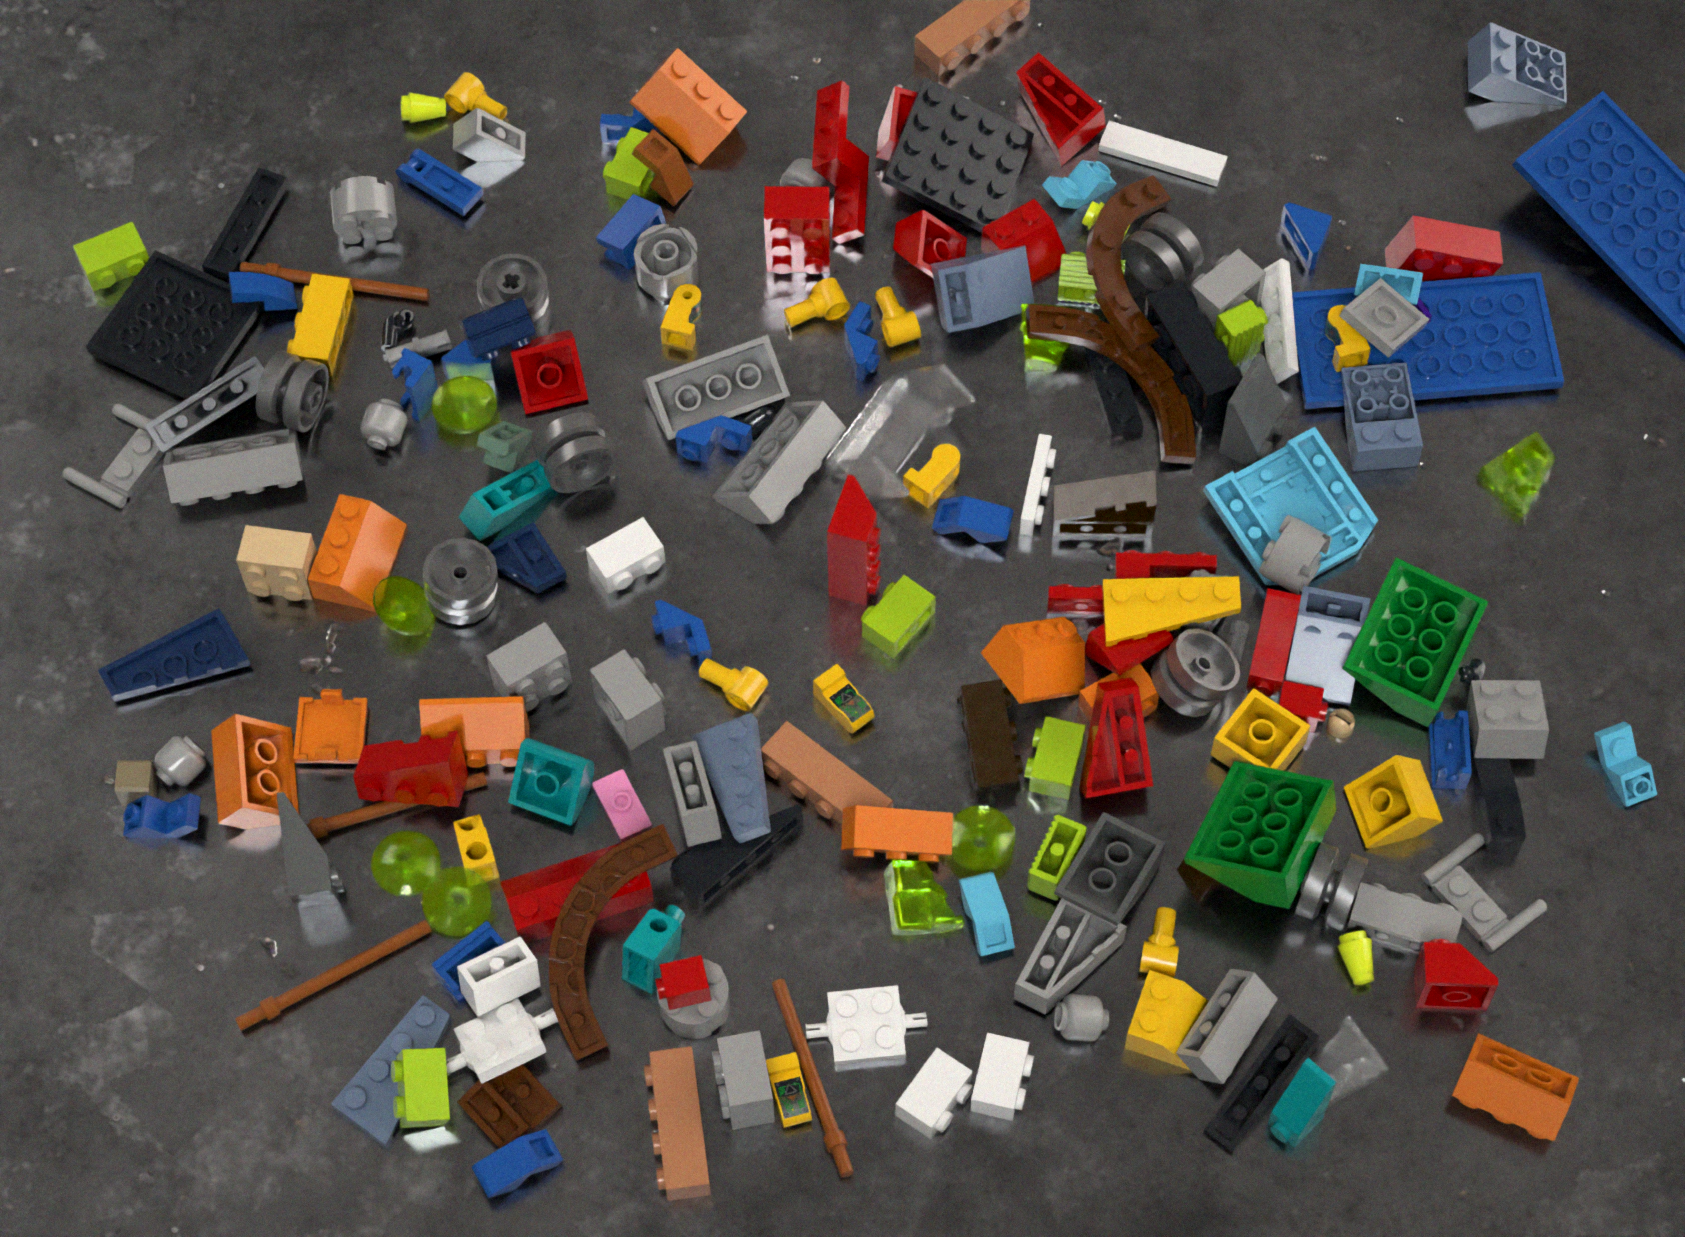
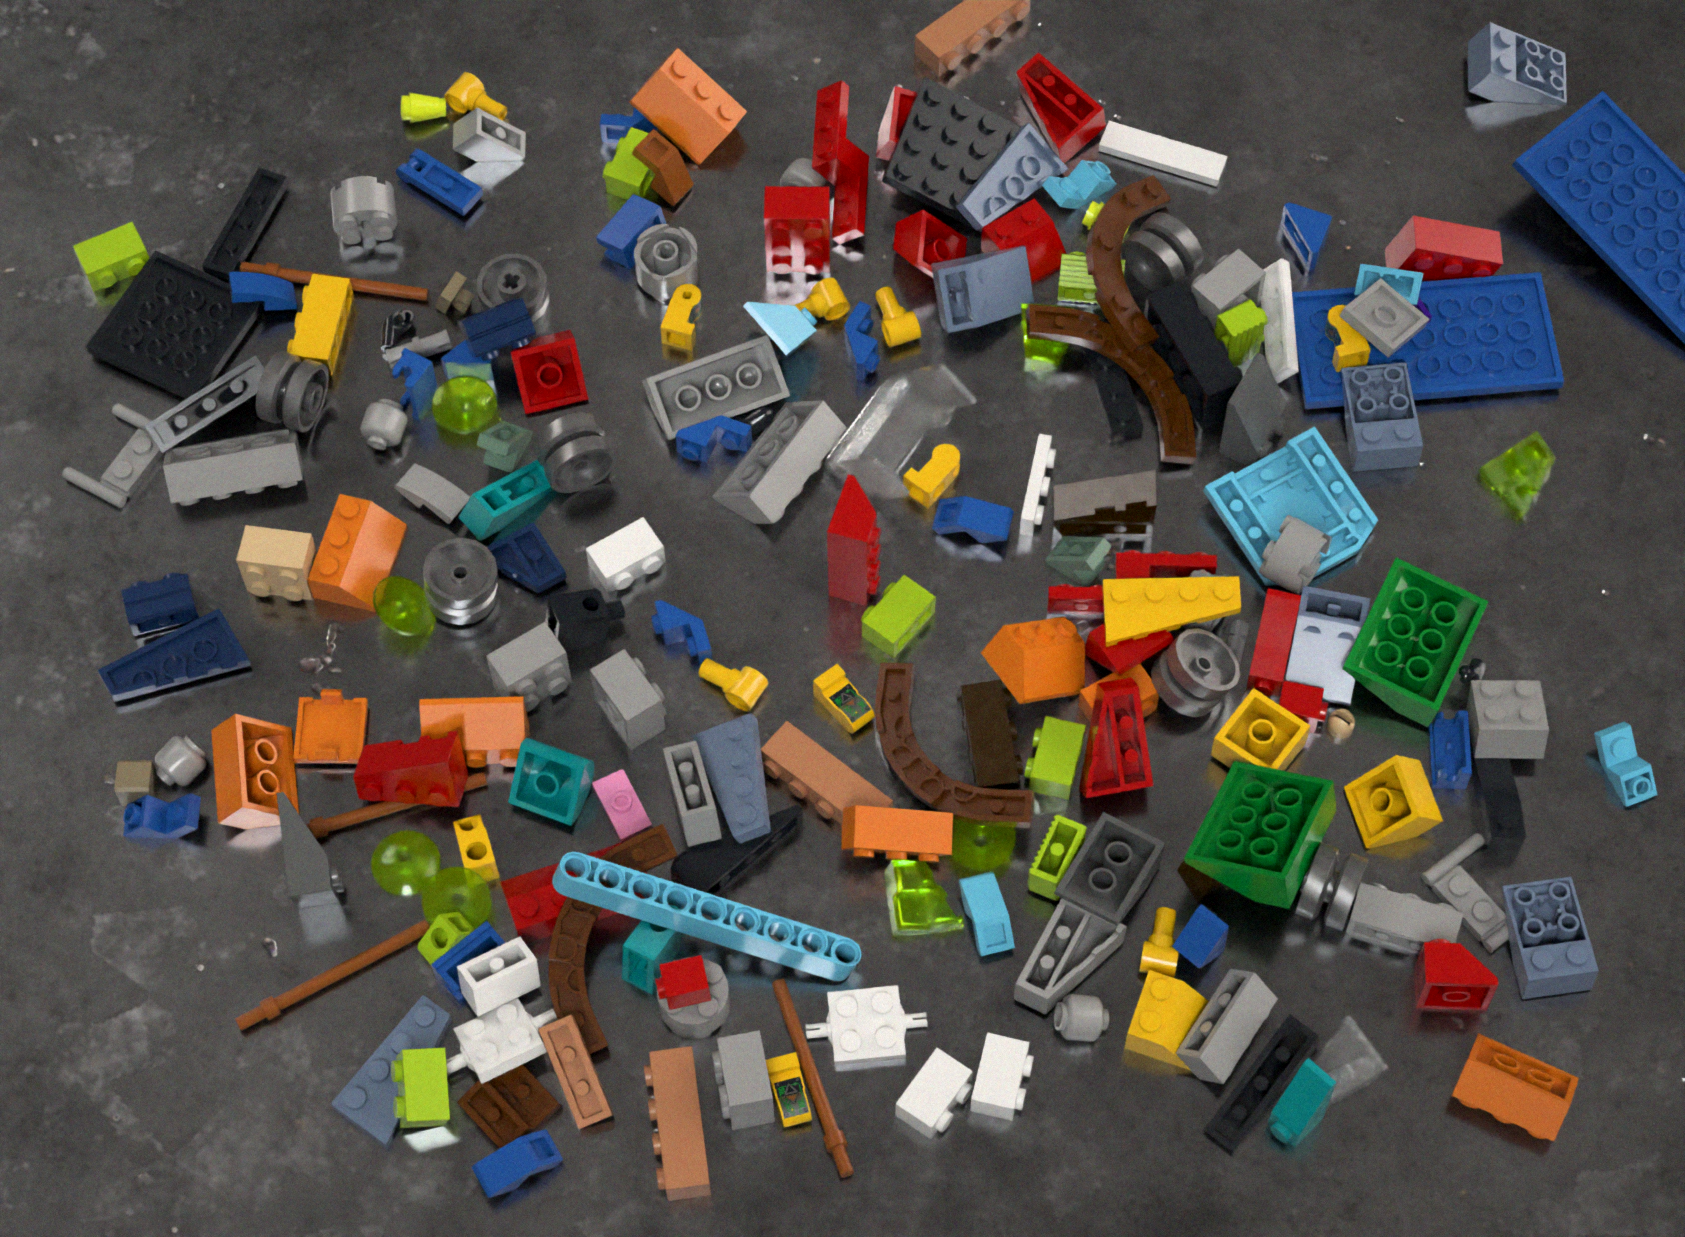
neon yellow cone [1337,930,1375,985] -> none
none -> dark blue brick [121,572,200,636]
none -> light grey slope [394,463,470,525]
none -> lime leg [417,912,475,966]
none -> dark tan tile [435,271,475,314]
none -> nougat plate [538,1015,614,1129]
none -> black torso [545,588,625,653]
none -> medium azure beam [552,852,861,981]
none -> medium azure slope [743,302,817,357]
none -> reddish brown plate [875,663,1035,828]
none -> sand blue wing [956,123,1068,230]
none -> sand green slope [1045,536,1112,587]
none -> blue slope [1172,904,1229,969]
none -> sand blue slope [1502,877,1599,999]

